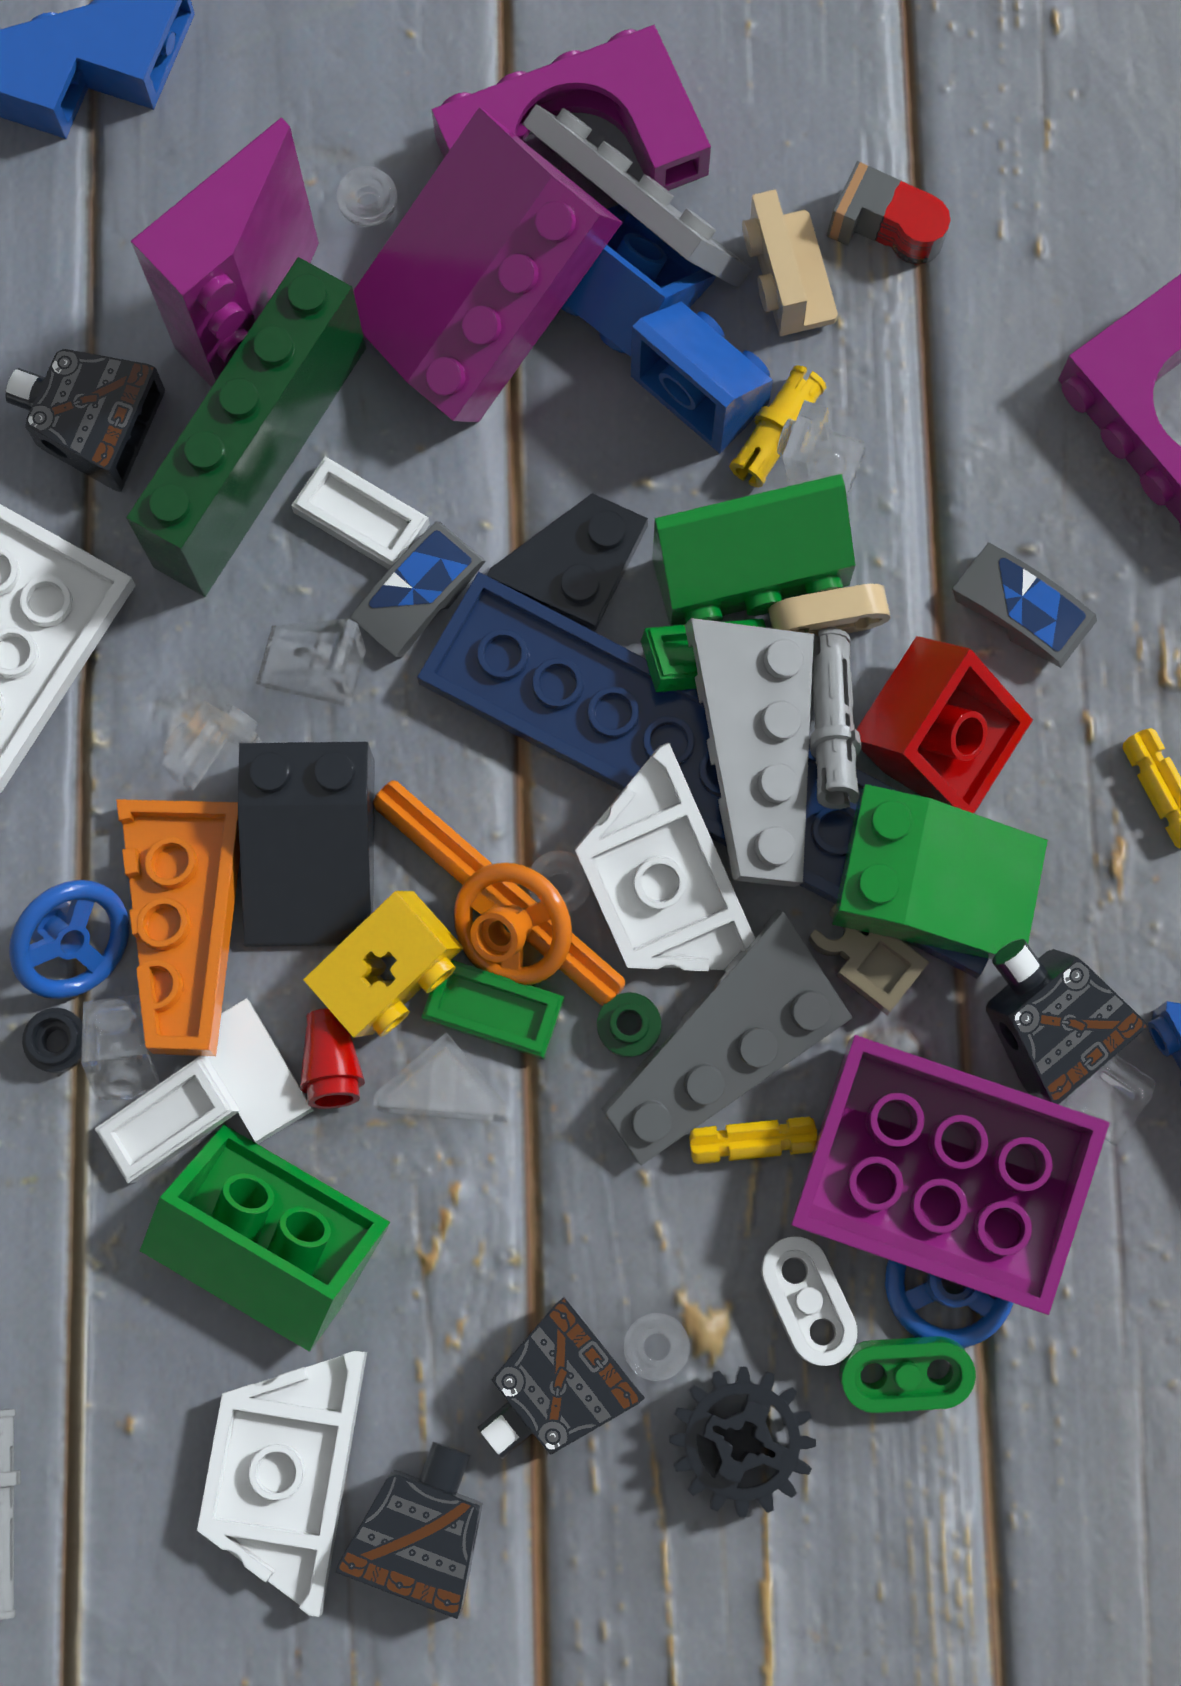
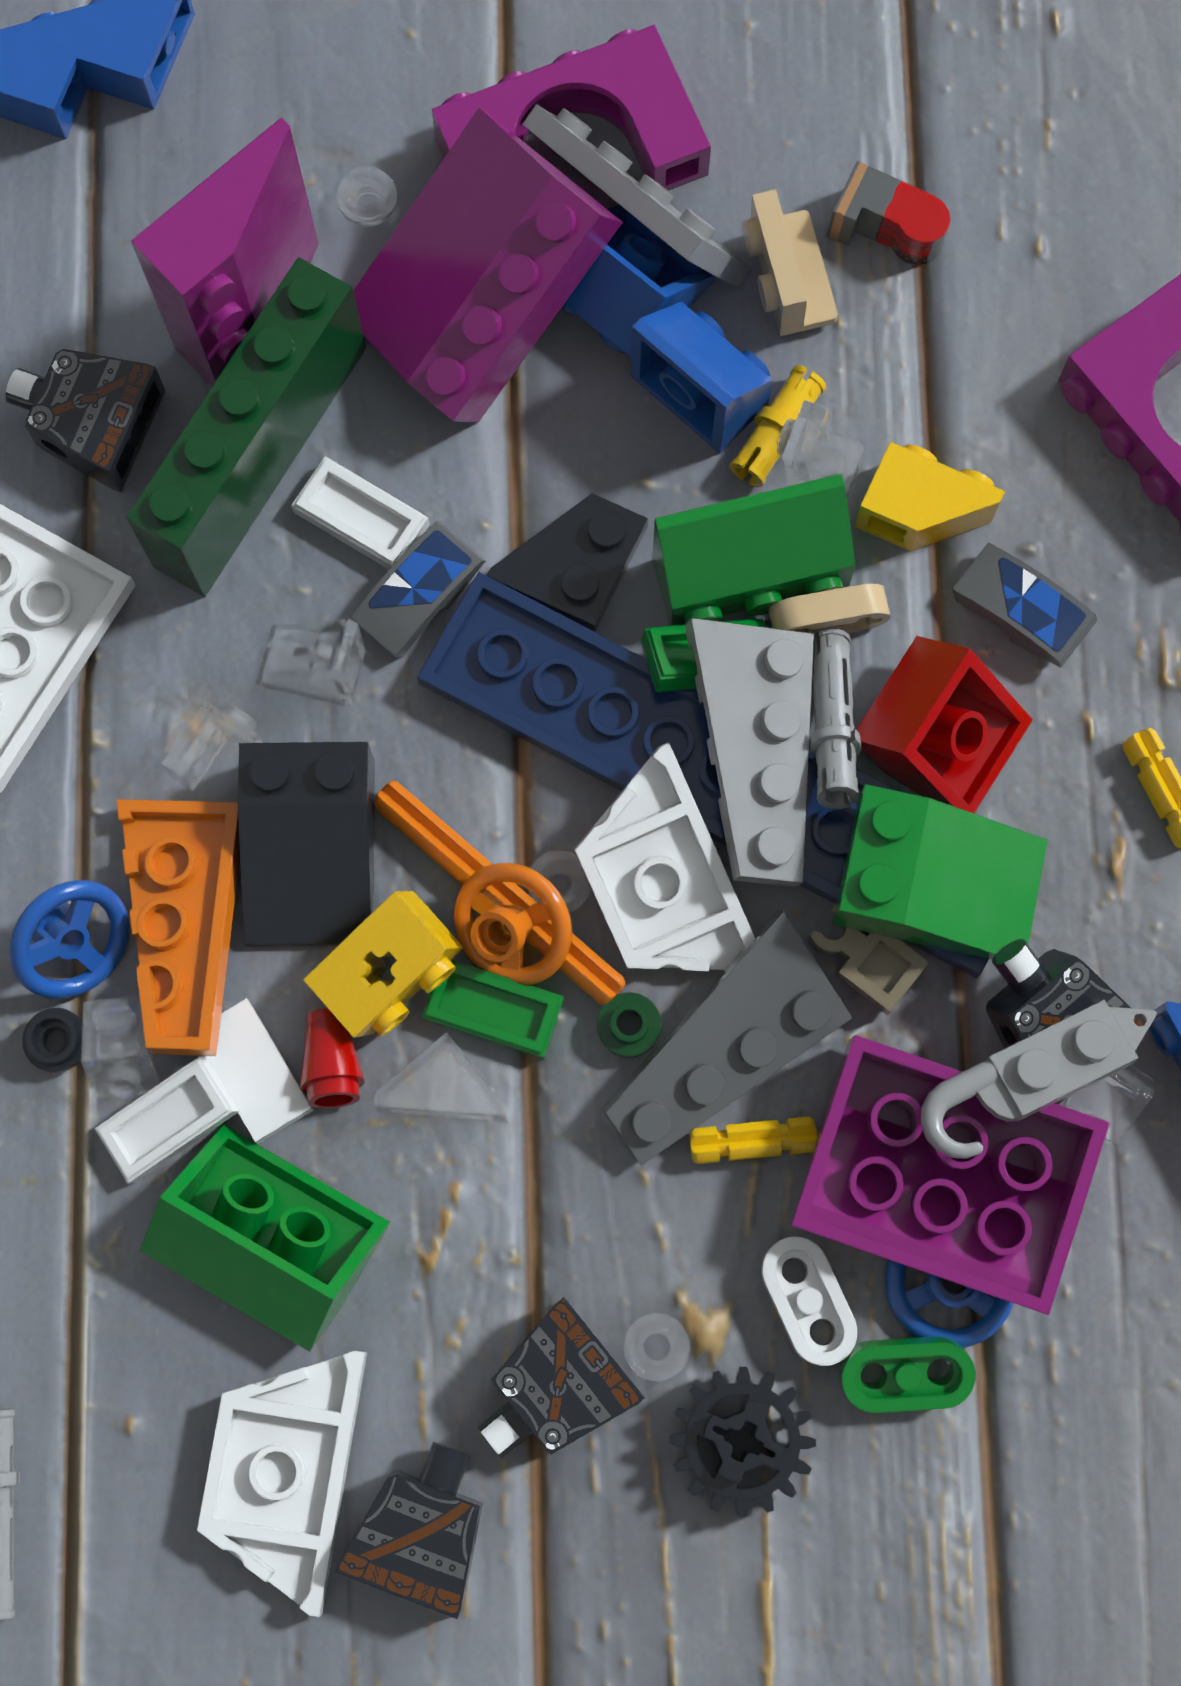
none -> yellow slope [854,441,1005,551]
none -> light grey plate [921,1000,1157,1159]

